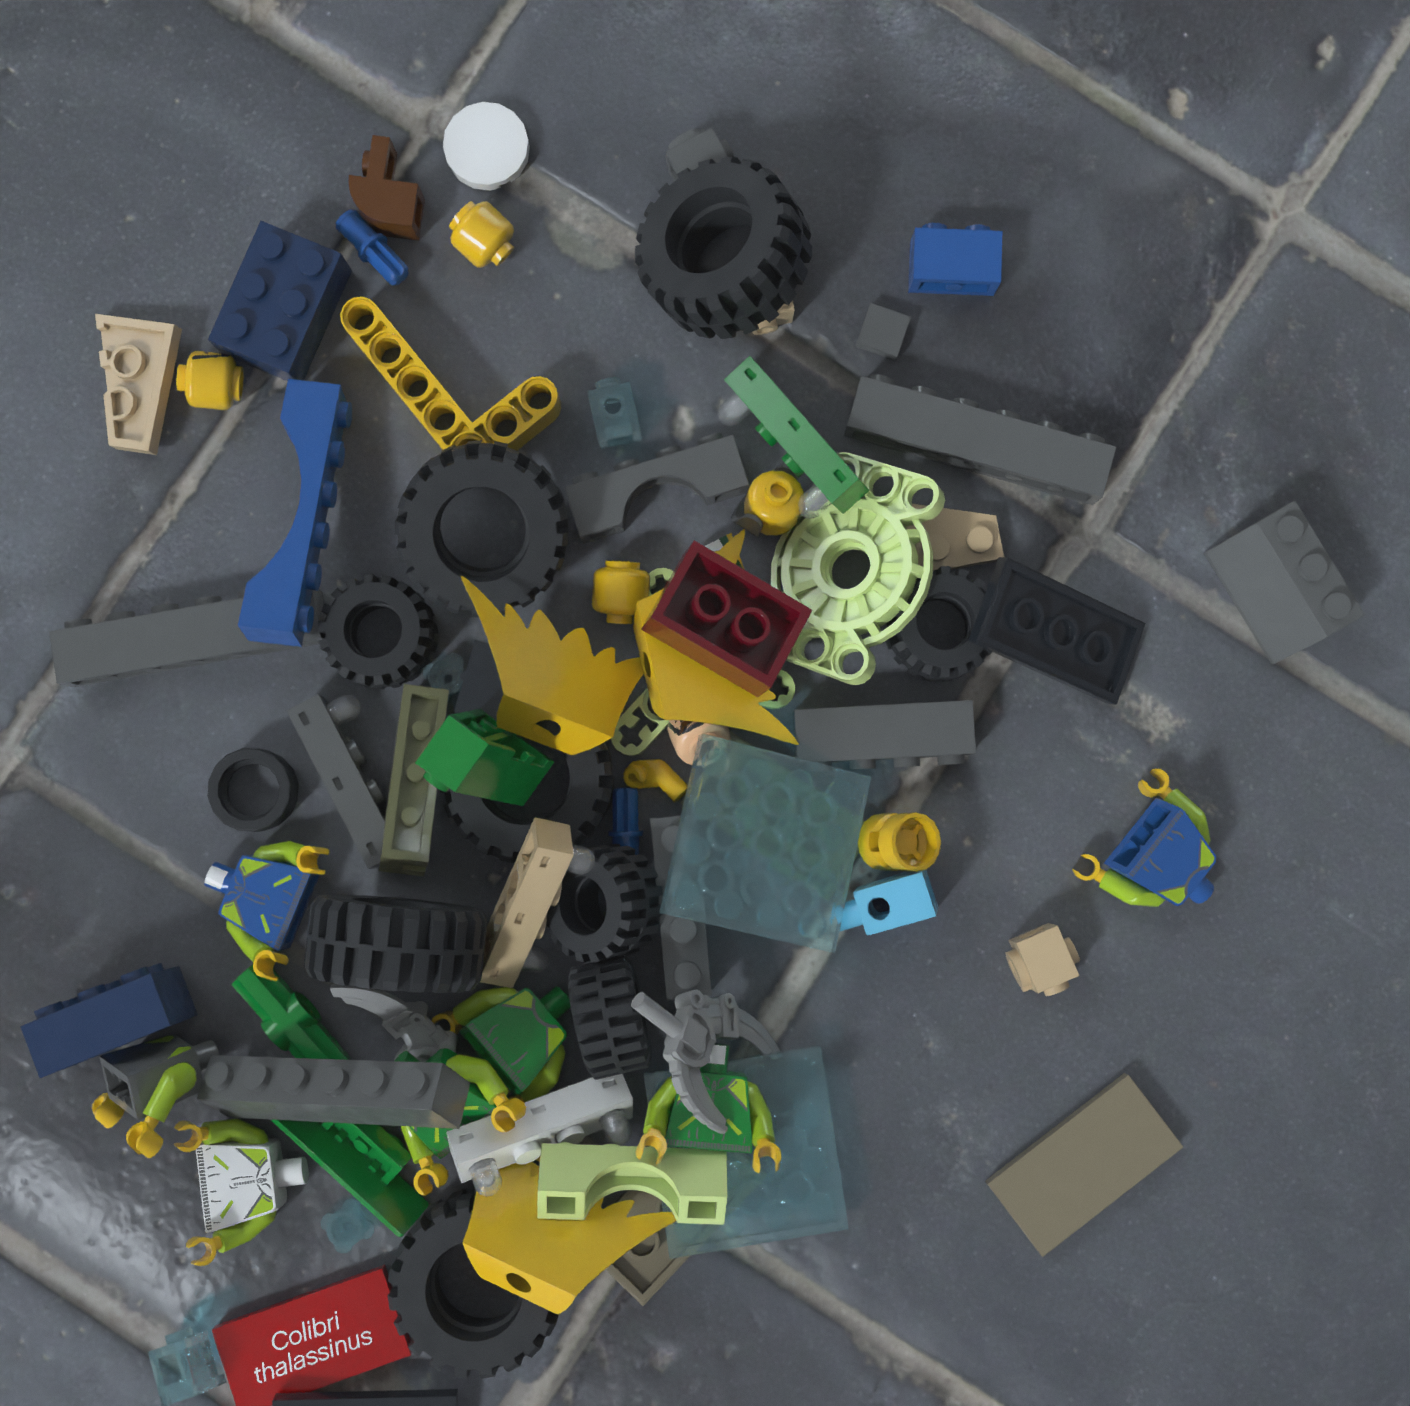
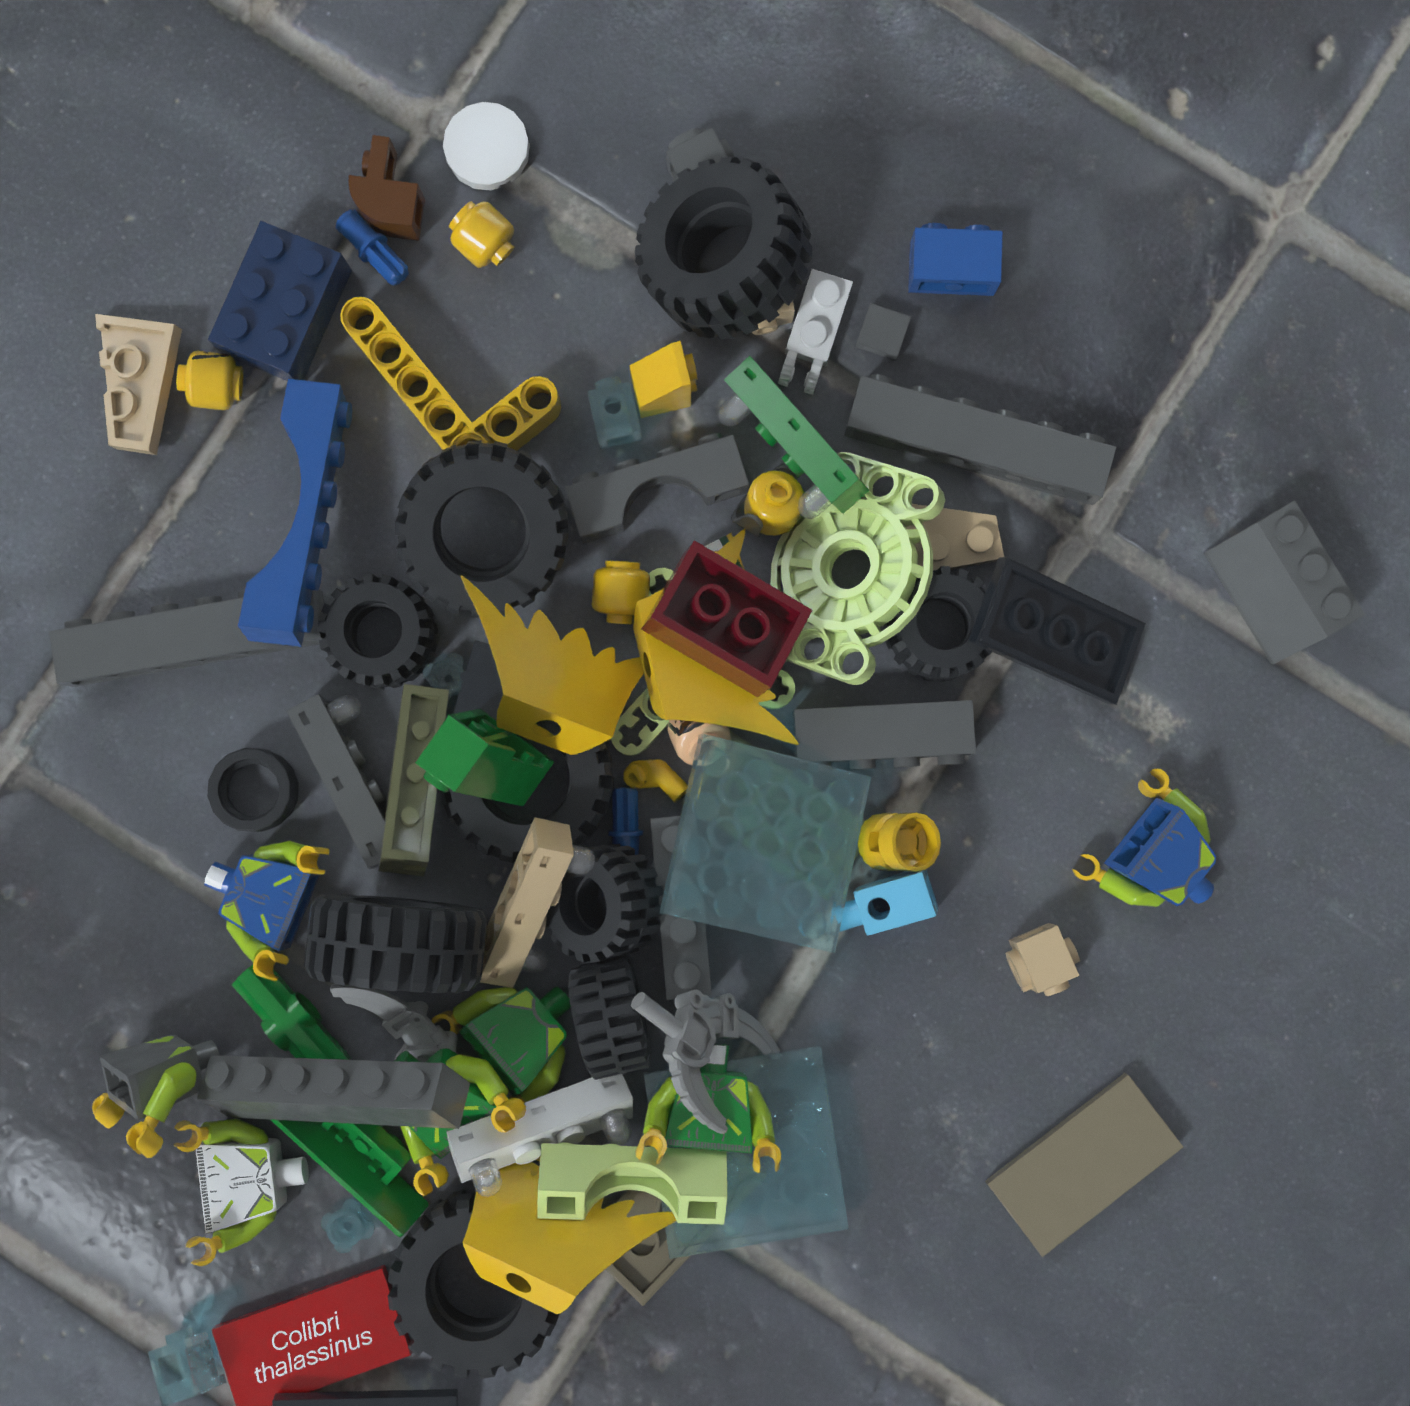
dark blue brick [20,963,198,1078] -> none
none -> yellow slope [629,341,698,418]
none -> white hinge [778,269,853,395]

